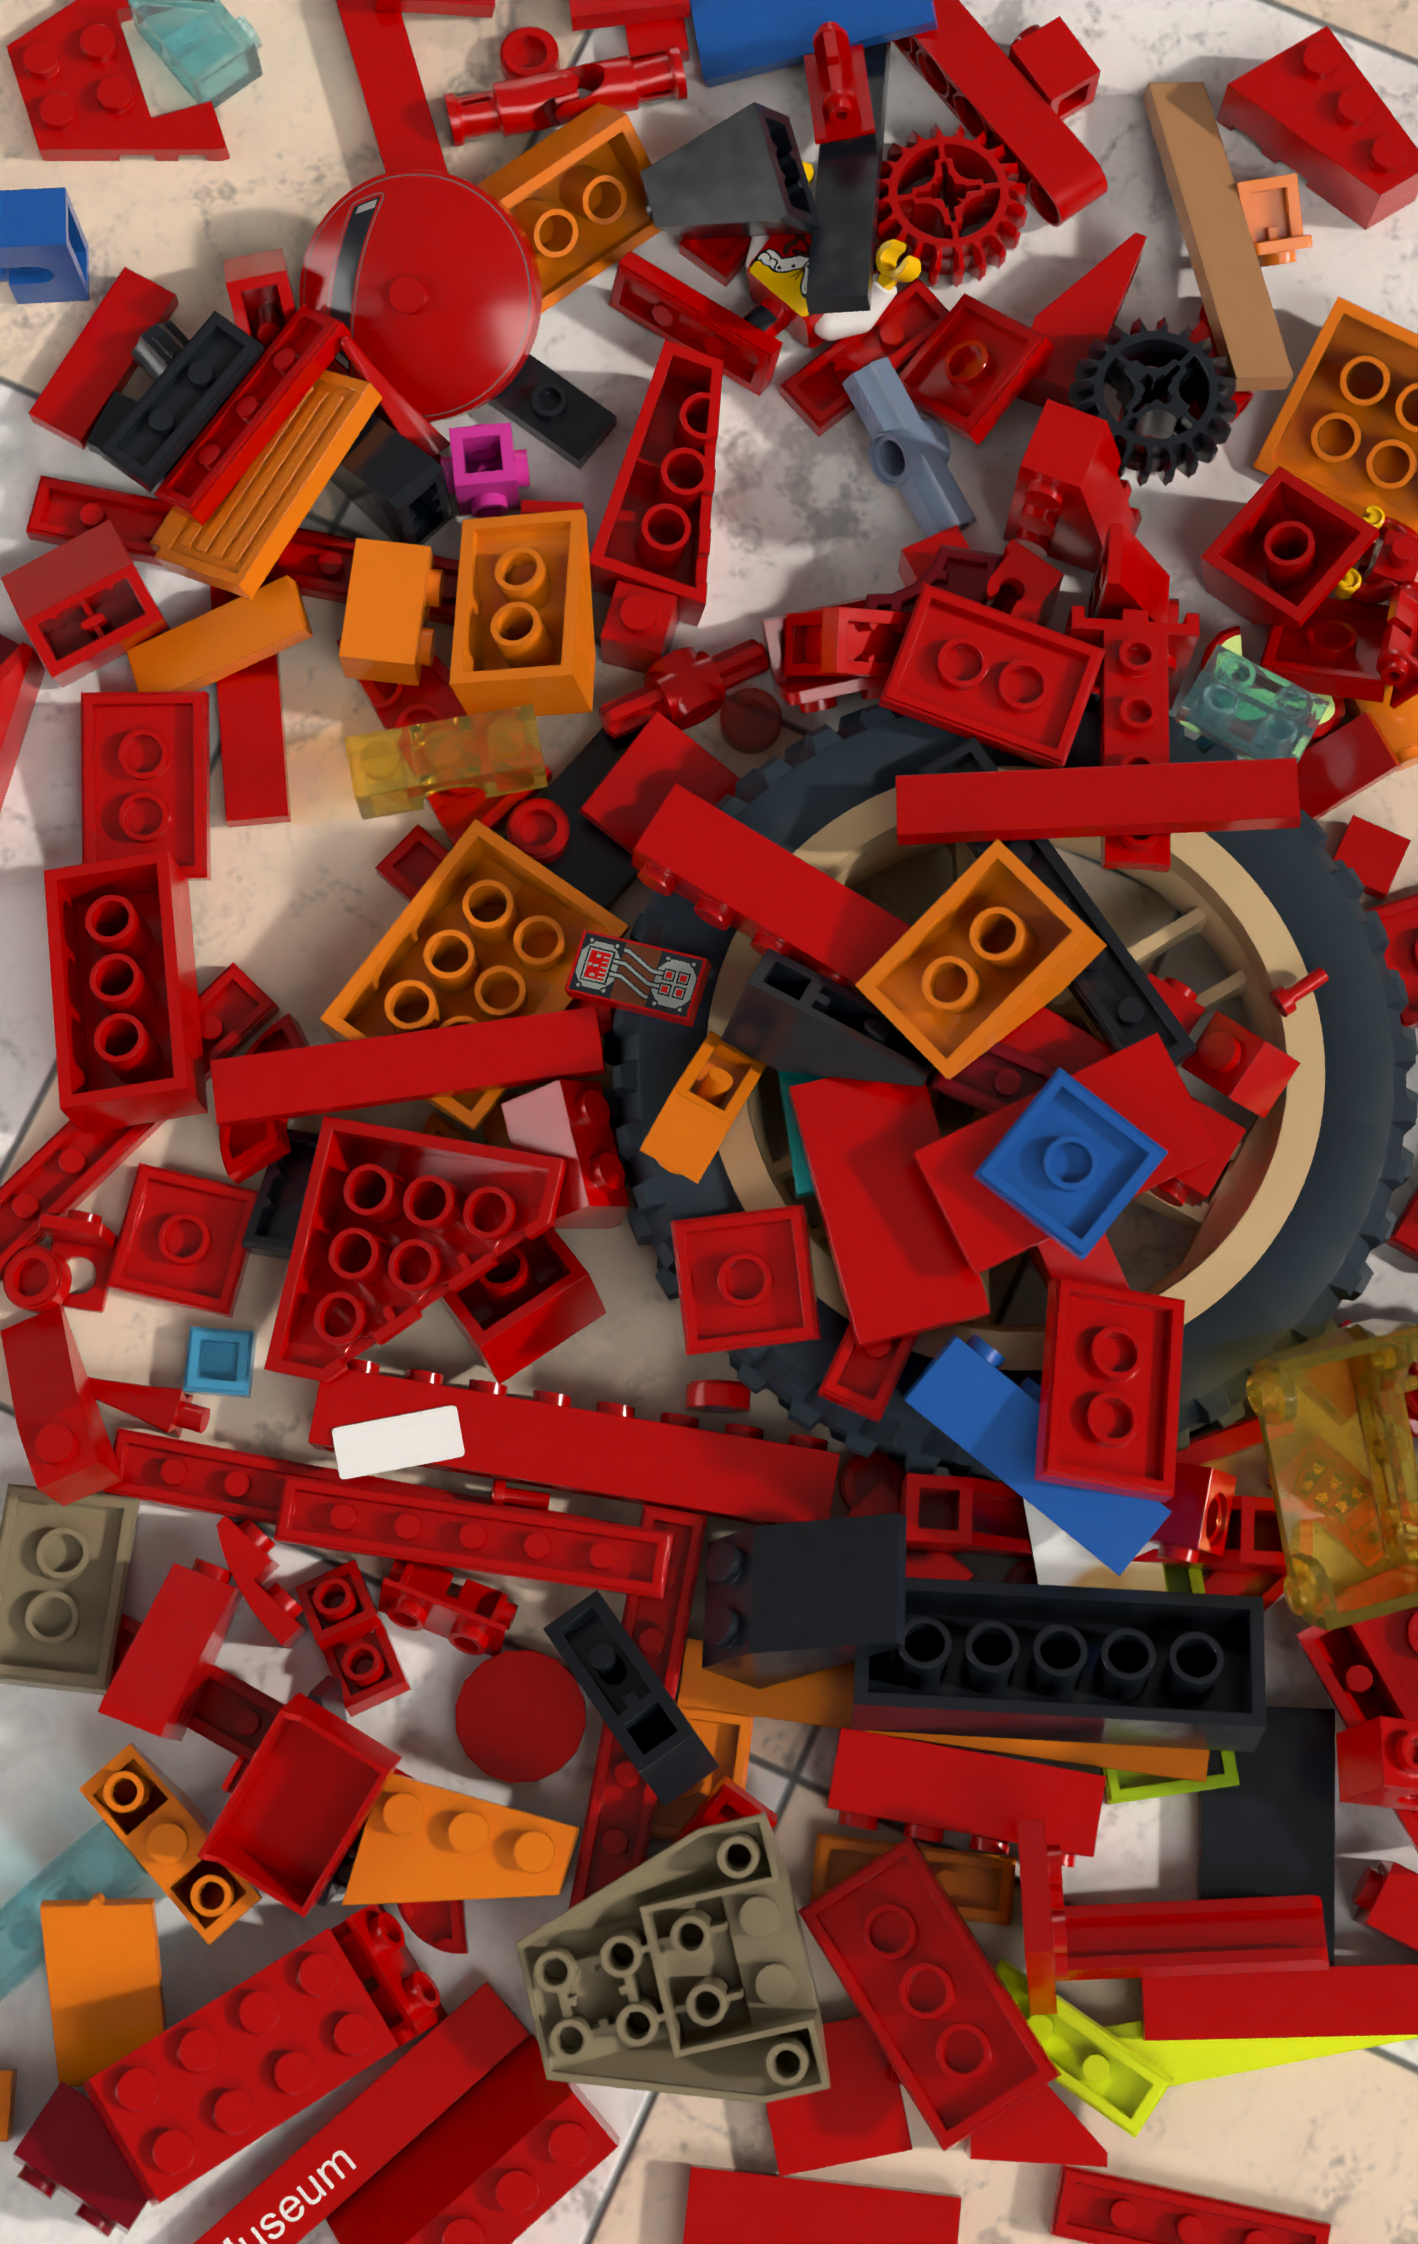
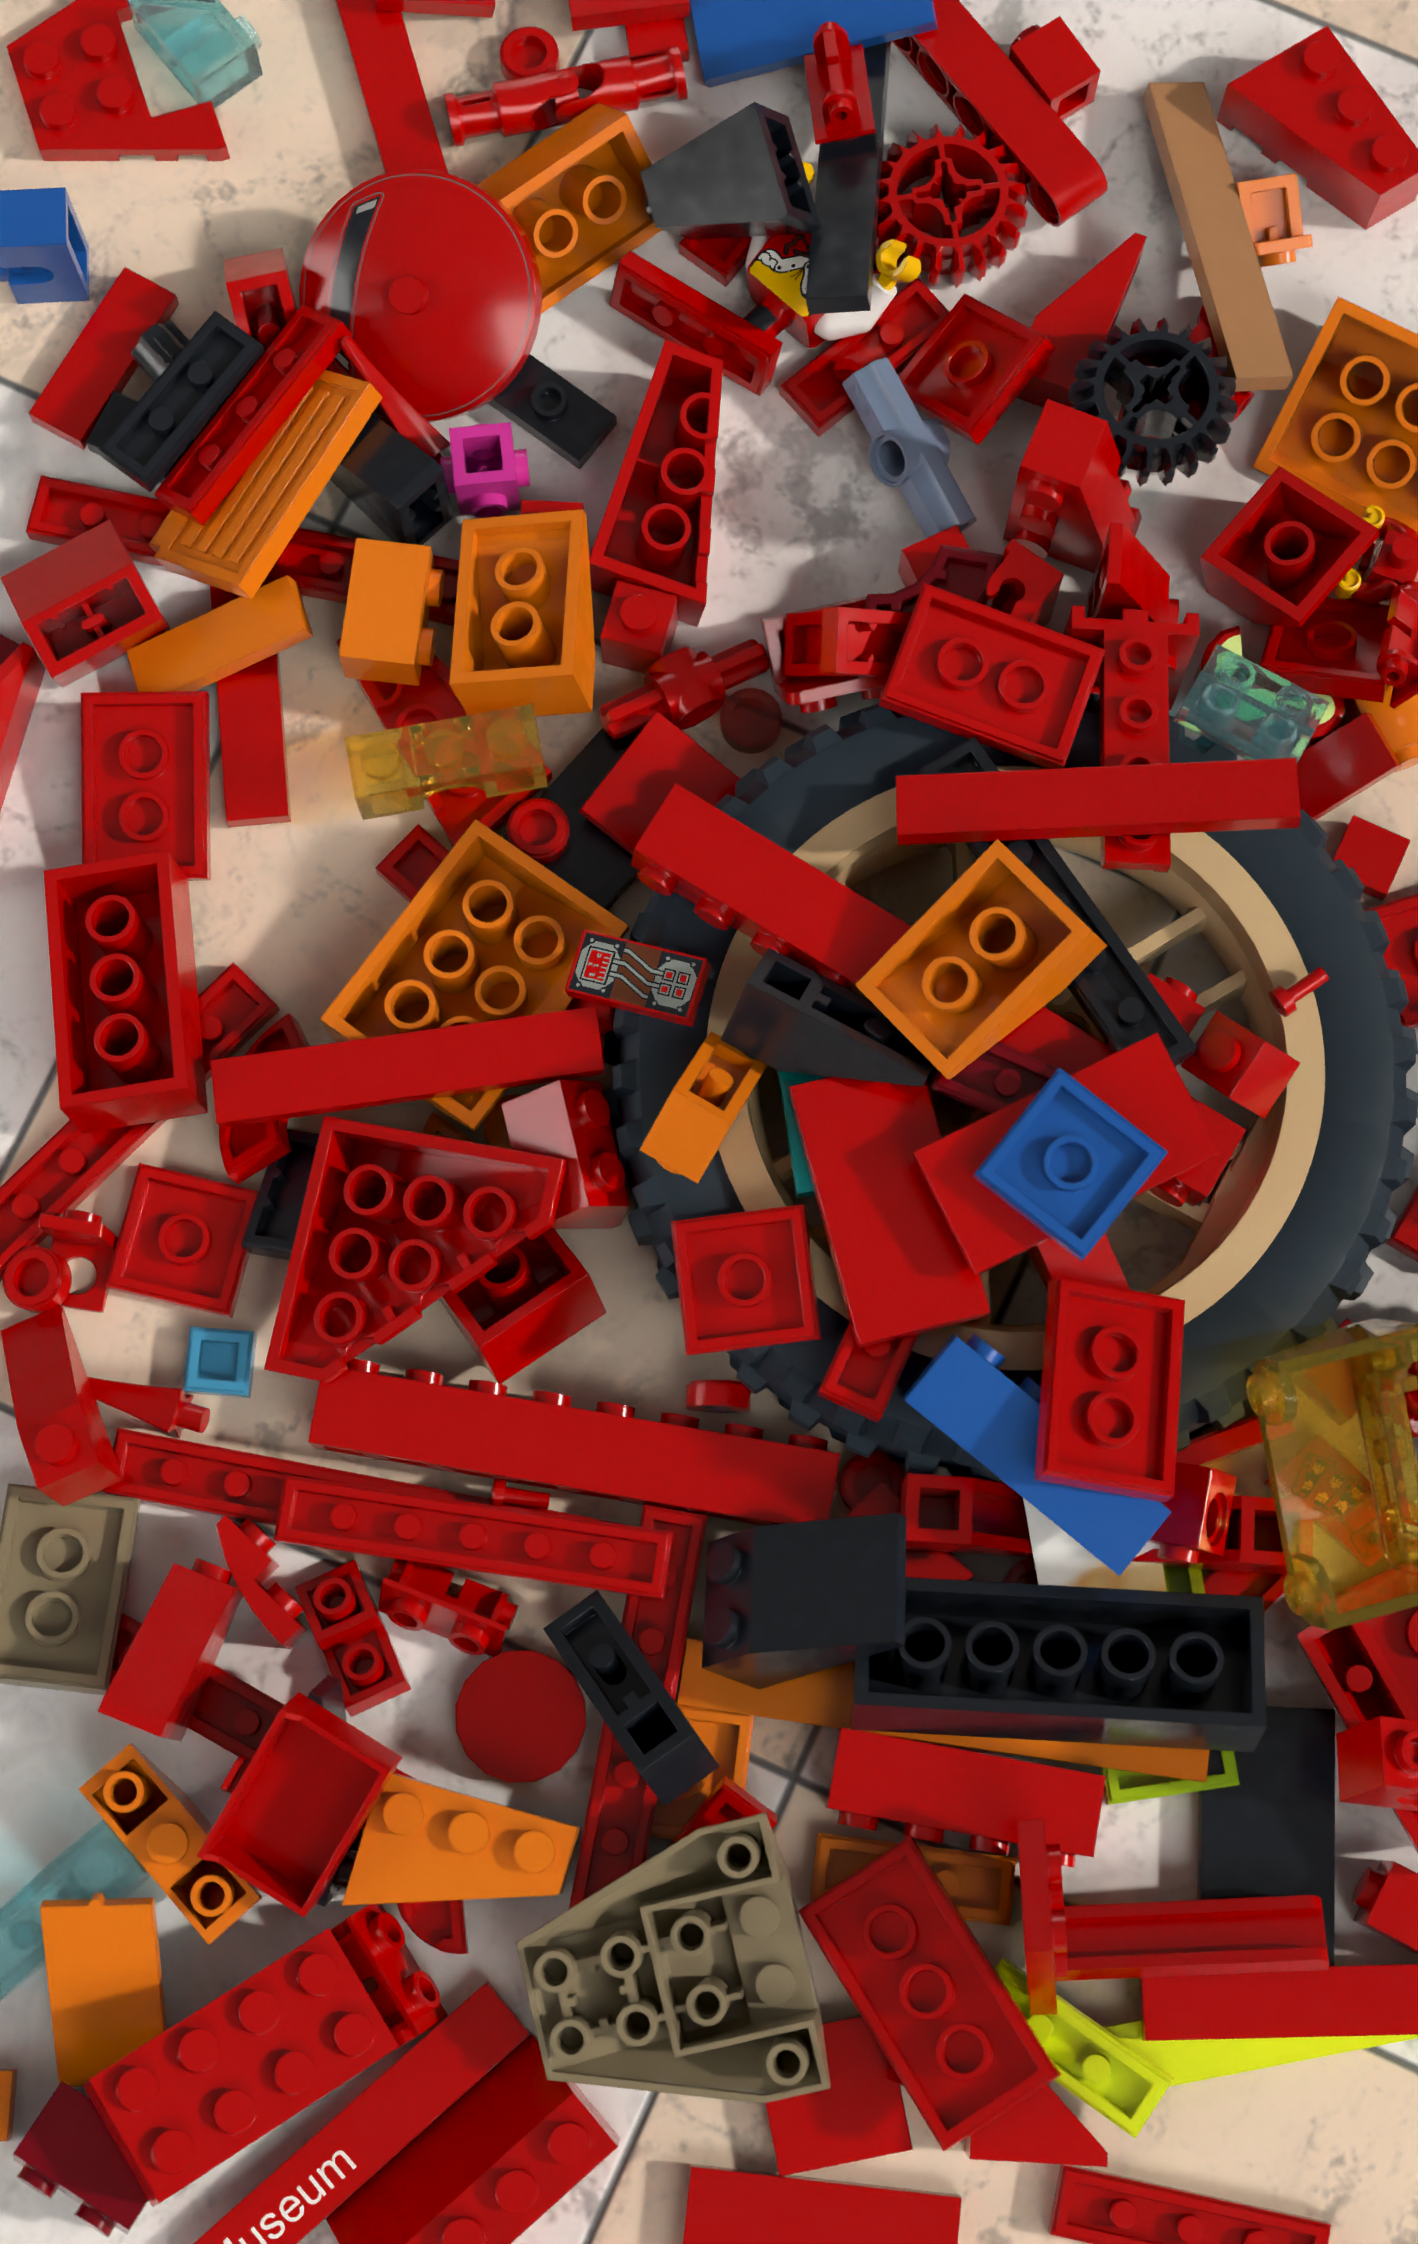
white sticker [332,1405,465,1480] -> none

